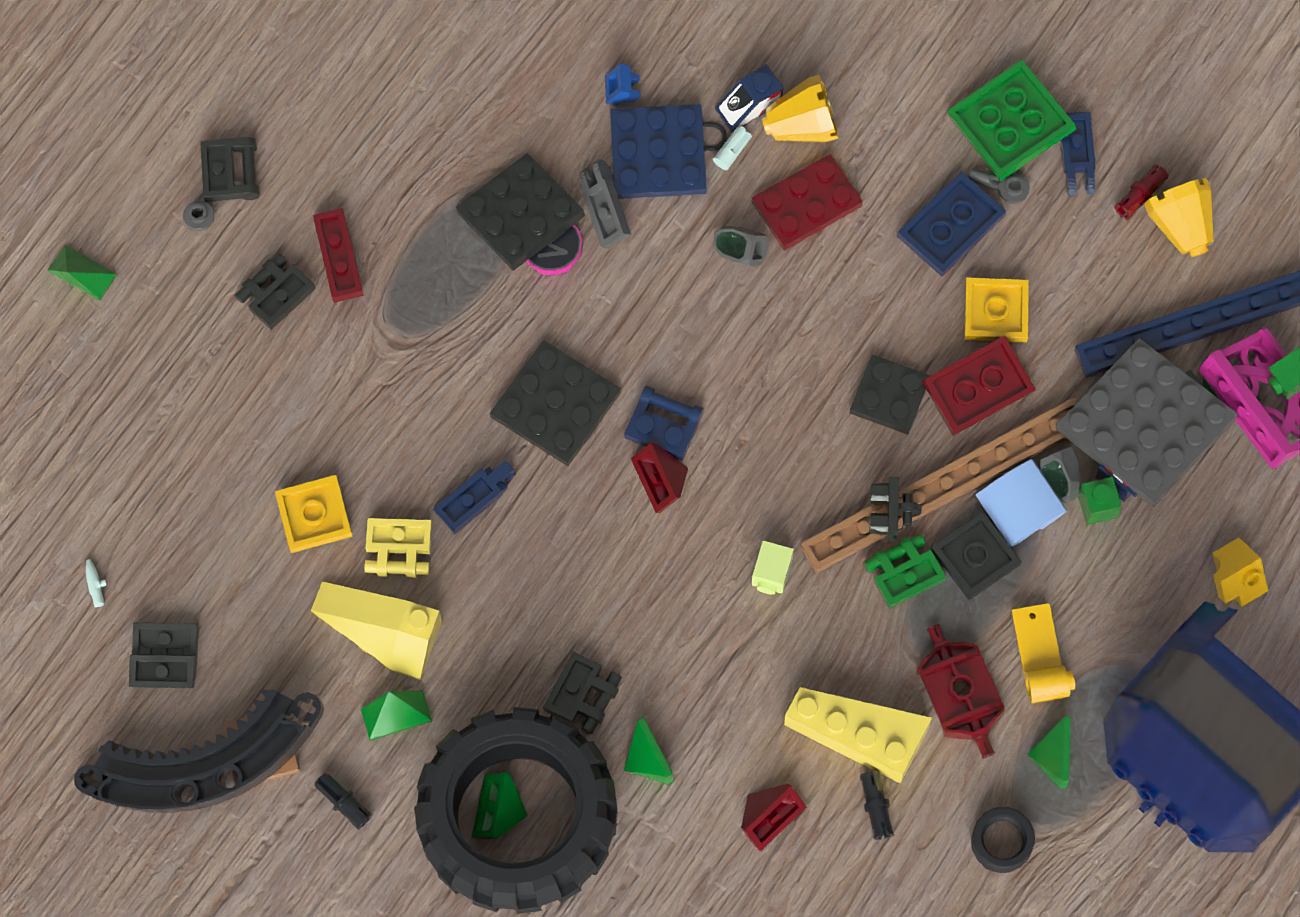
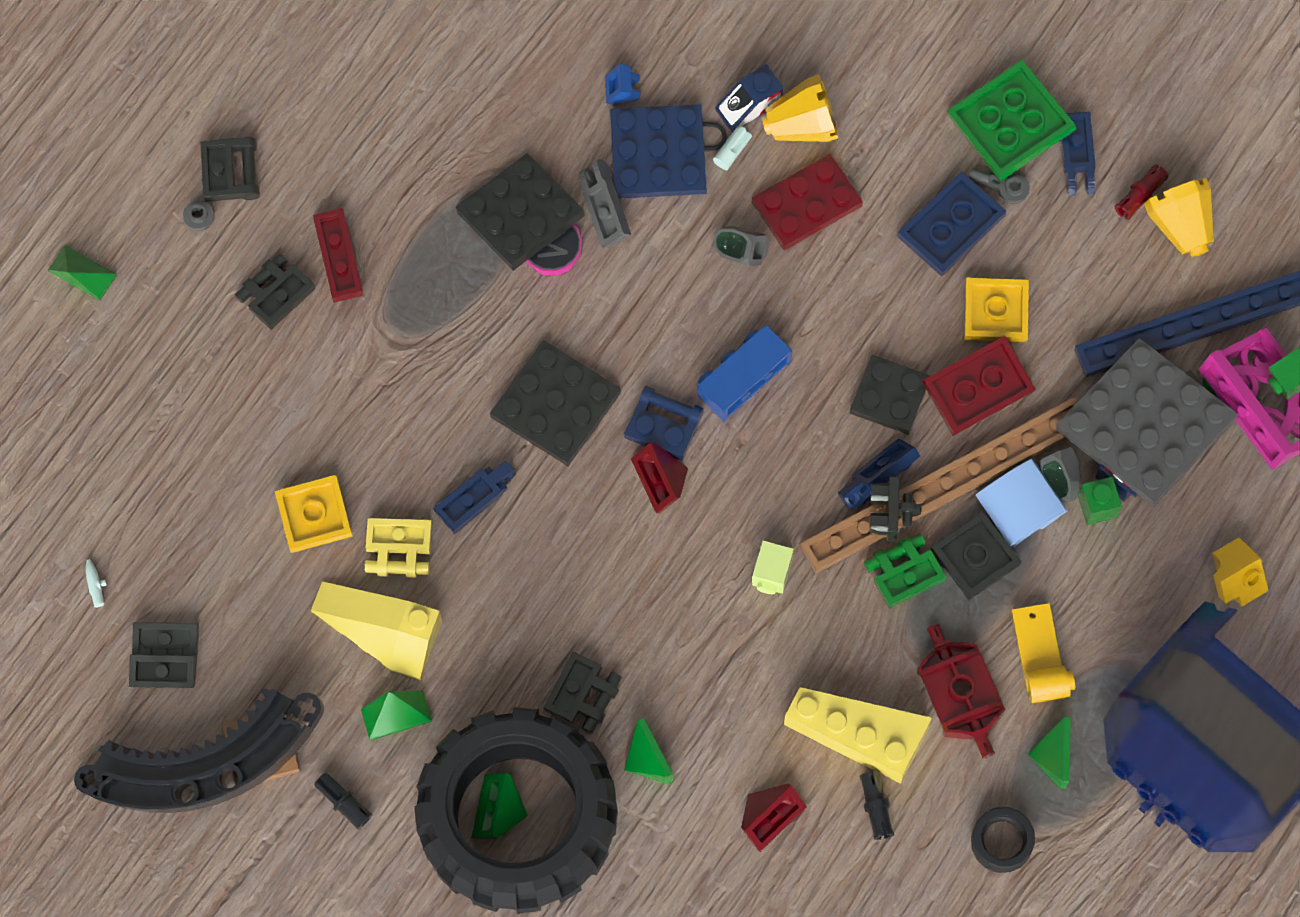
none -> blue brick [697,325,792,422]
none -> dark blue hinge [838,439,920,510]

